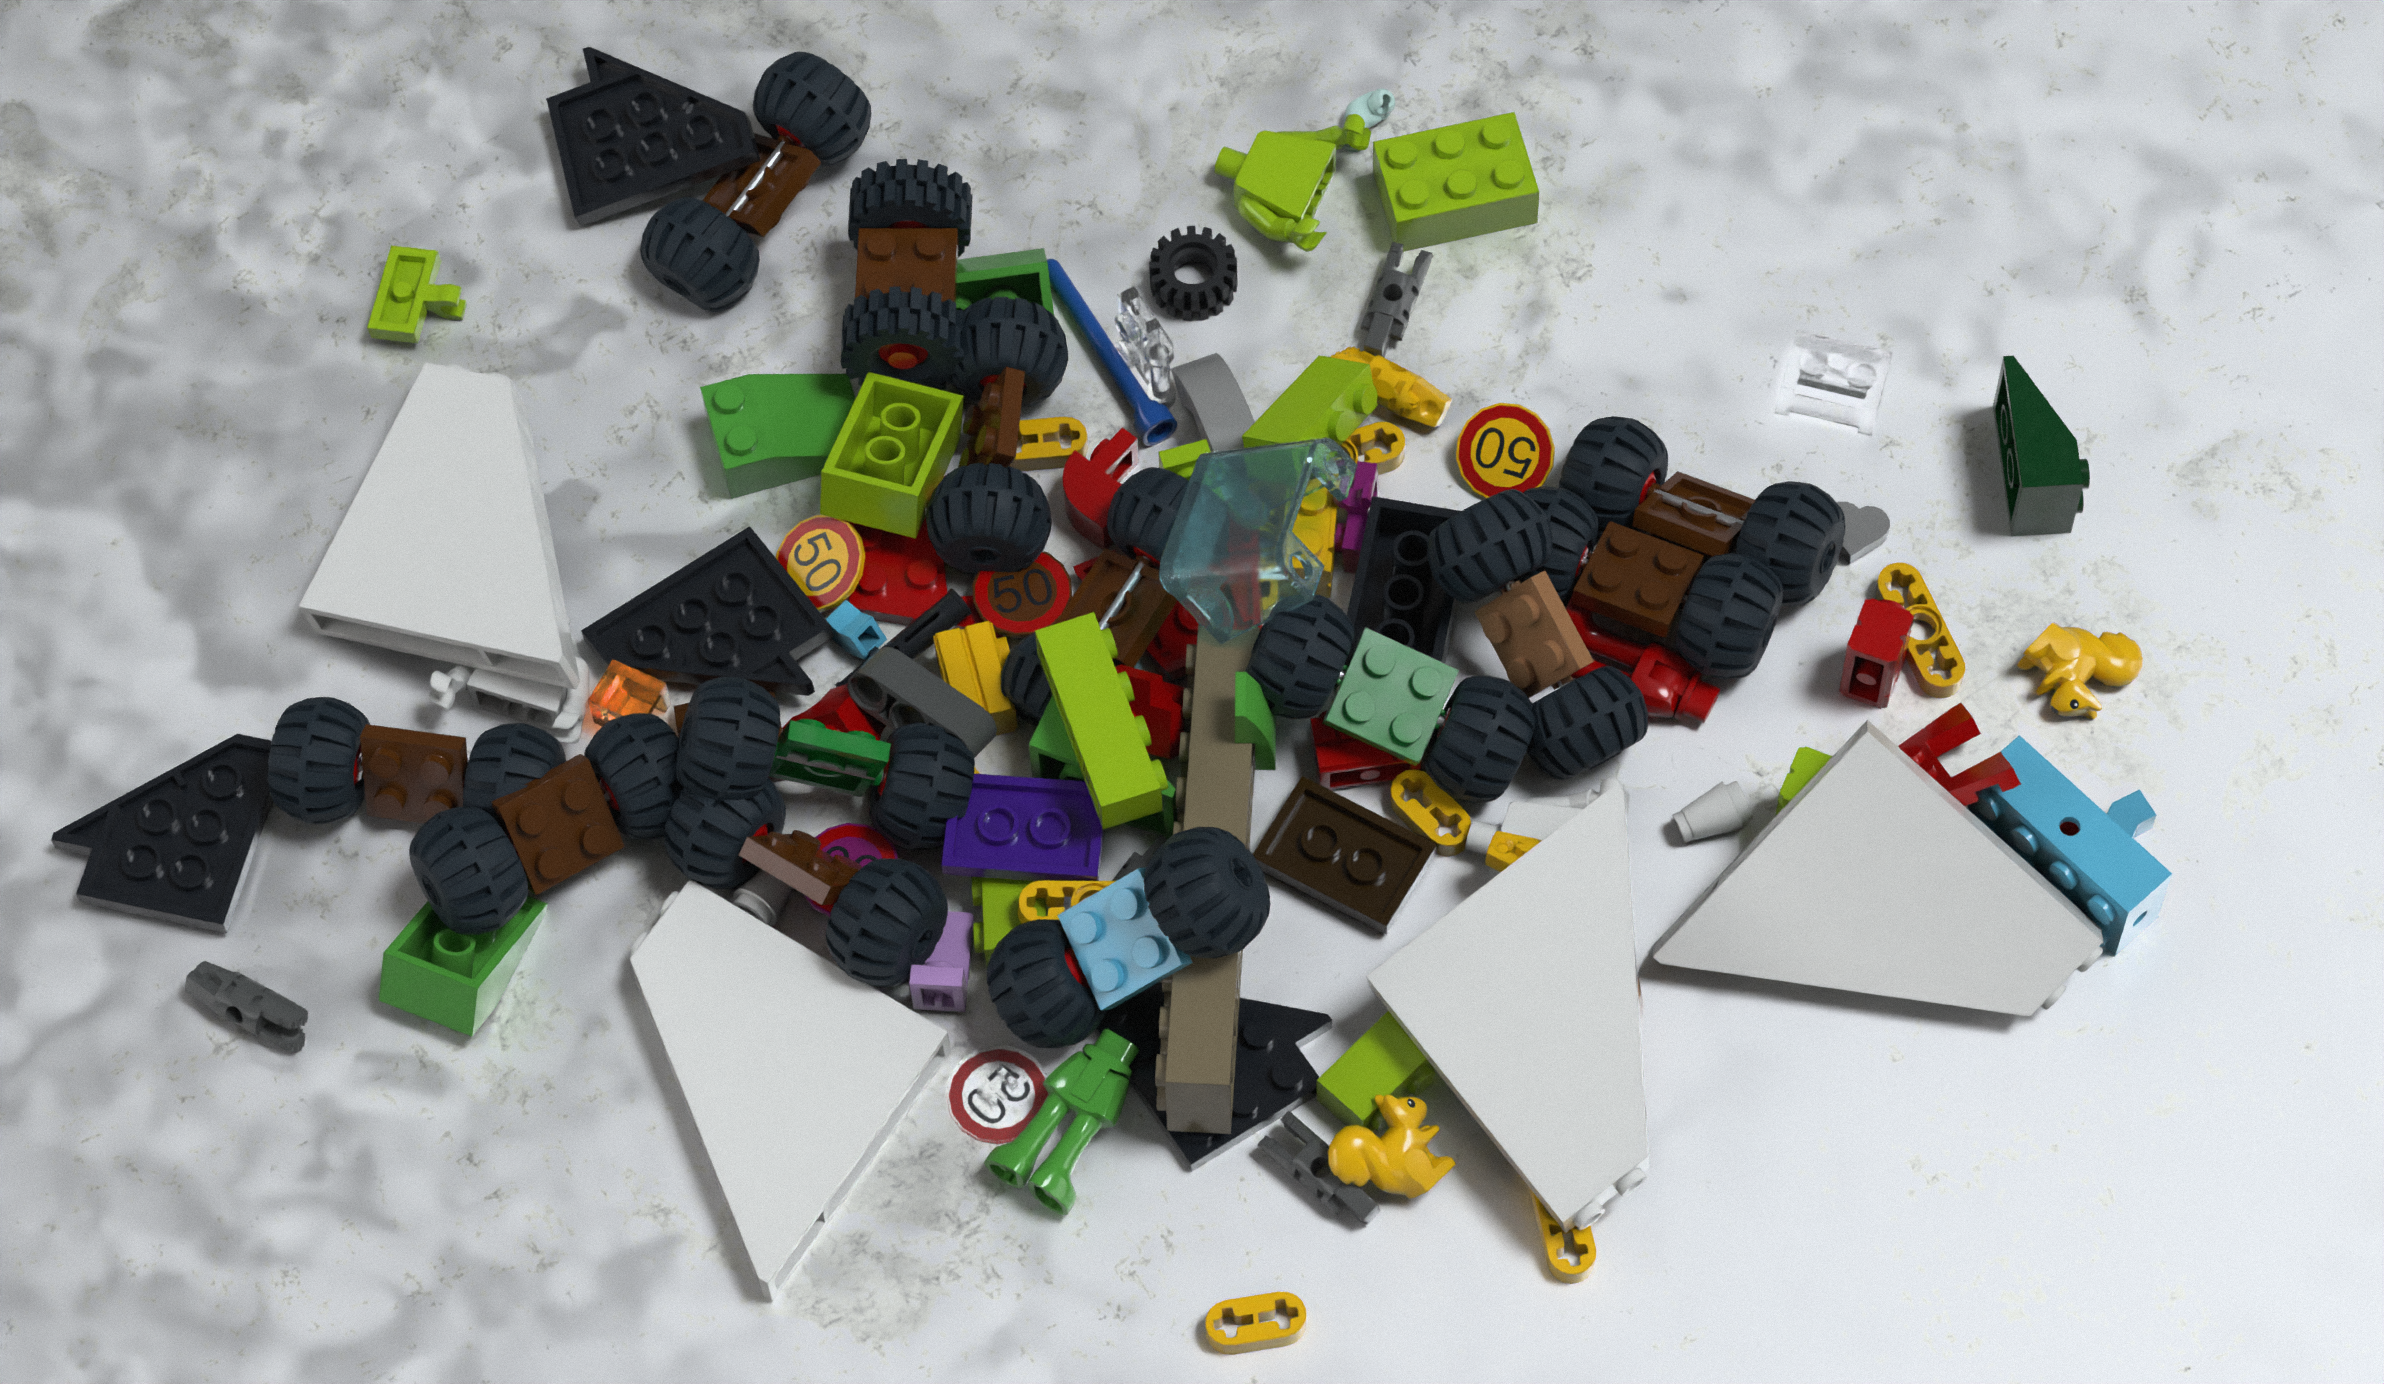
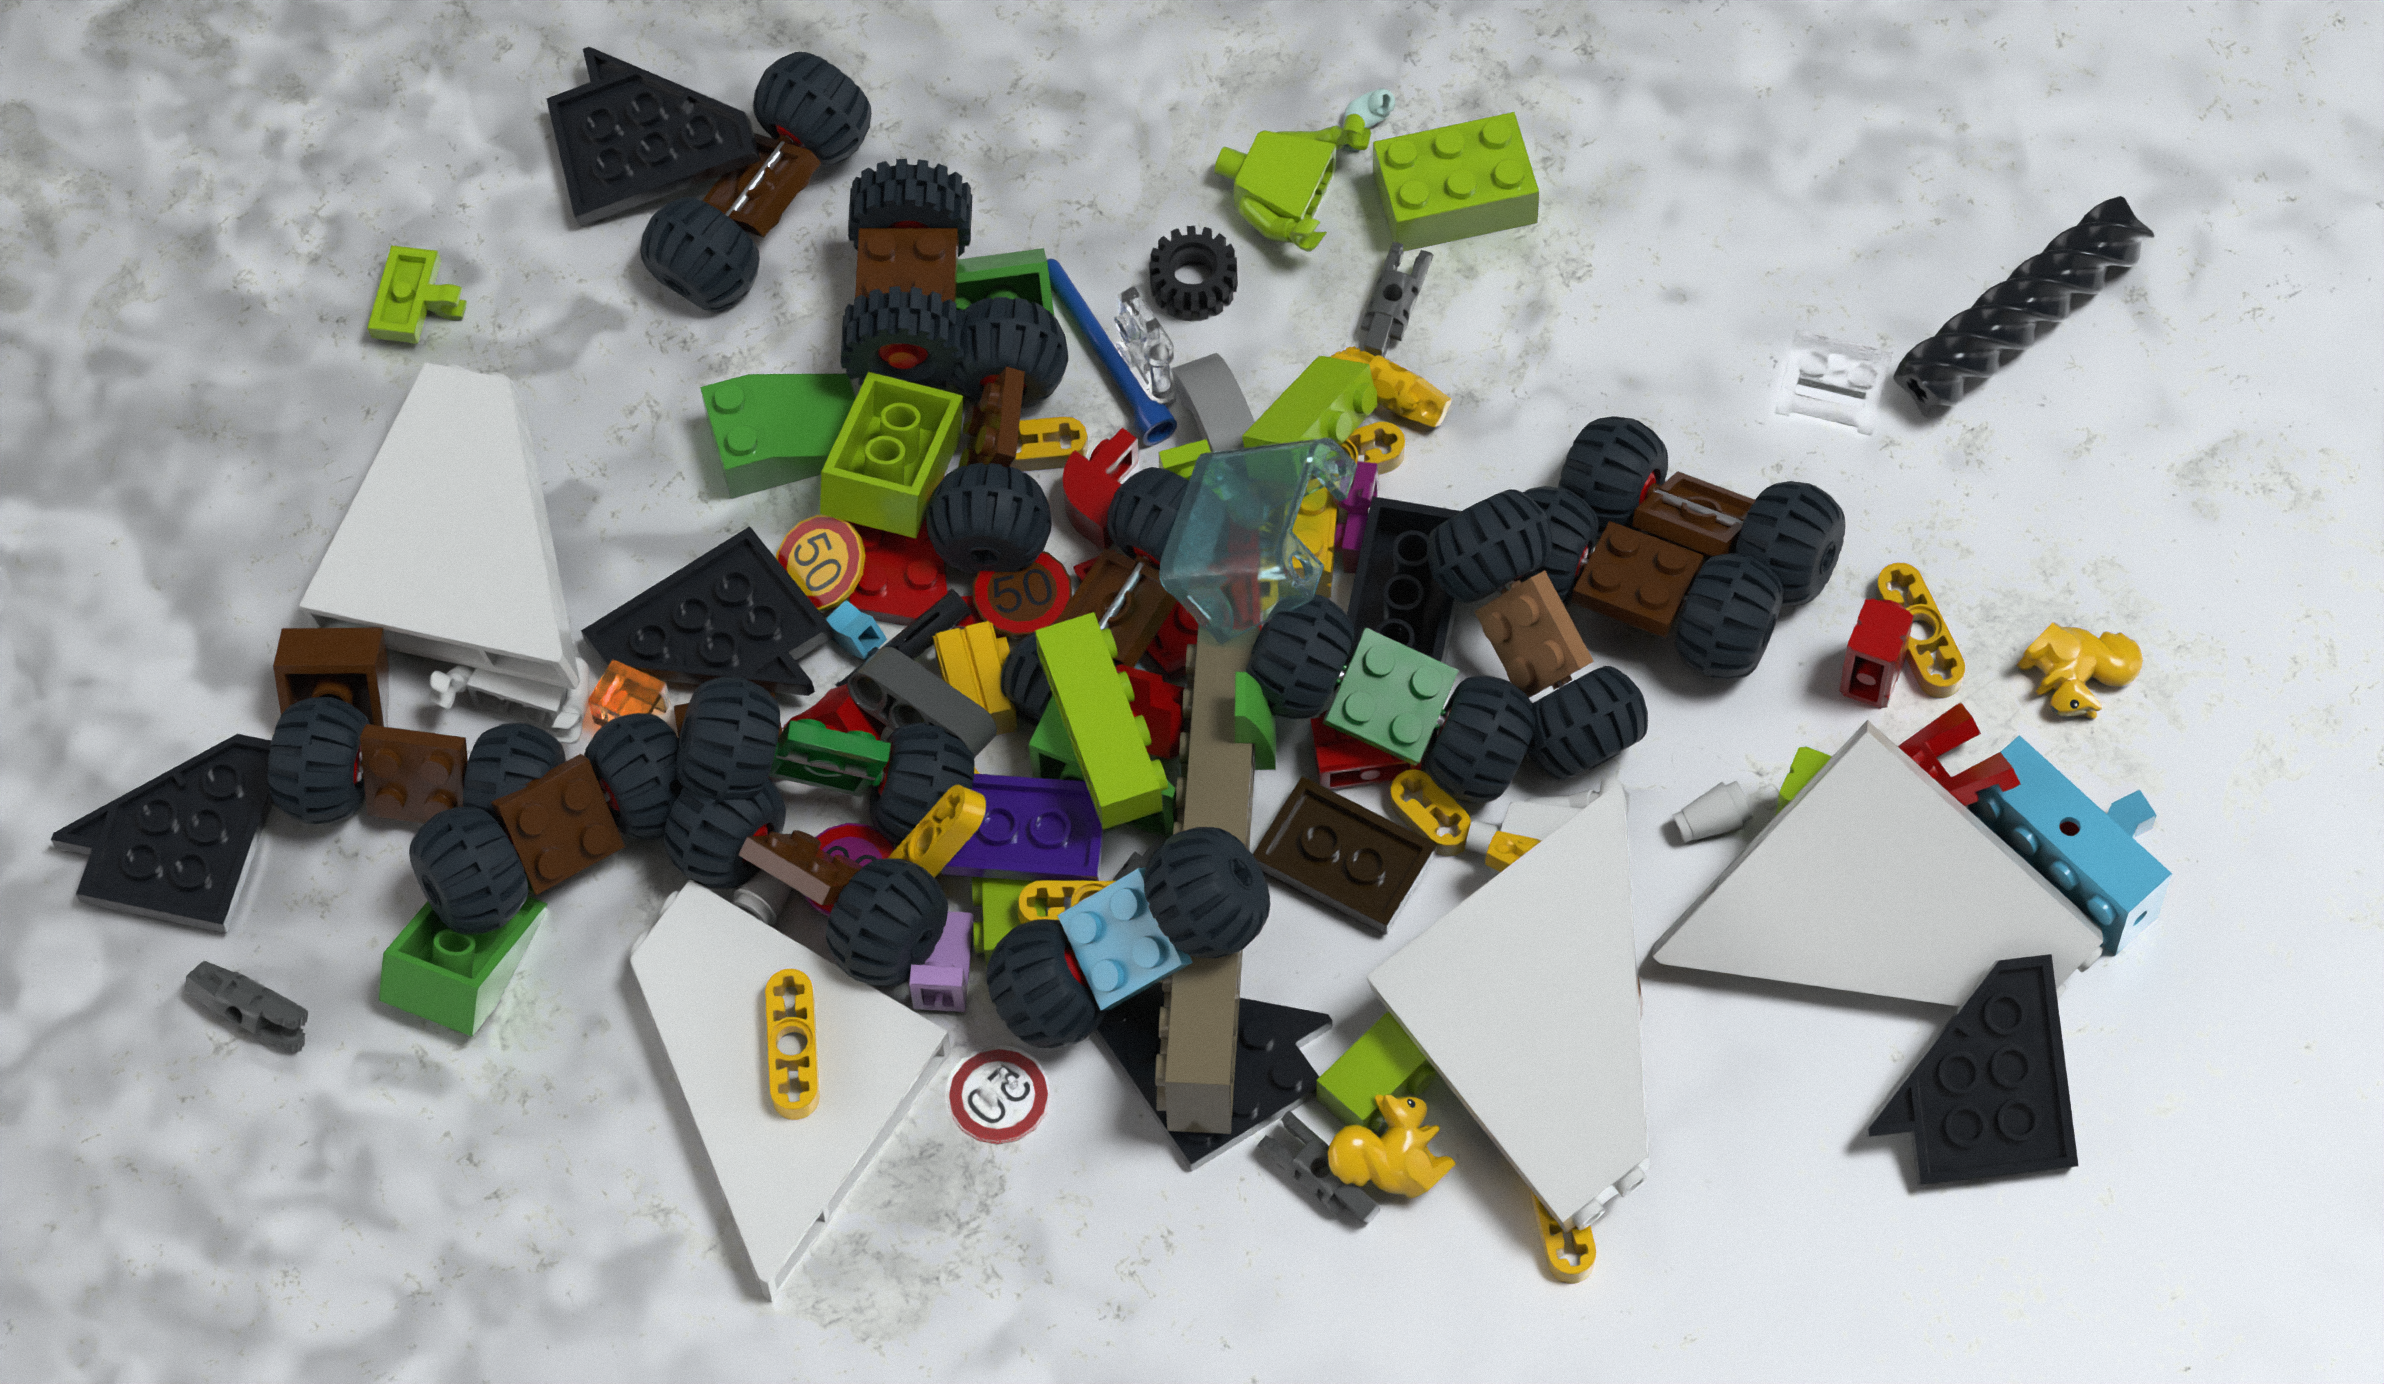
bright green piece [984,1029,1139,1215] -> none
yellow beam [1205,1292,1307,1355] -> none
piece [1456,403,1555,498] -> none
red piece [1566,597,1721,723] -> none
light grey tile [1836,502,1890,564] -> none
dark green slope [1993,355,2090,536] -> none
none -> reddish brown slope [273,627,389,727]
none -> yellow beam [765,969,820,1120]
none -> yellow beam [888,785,986,878]
none -> black wing [1865,954,2079,1185]
none -> black piece [1893,196,2155,418]

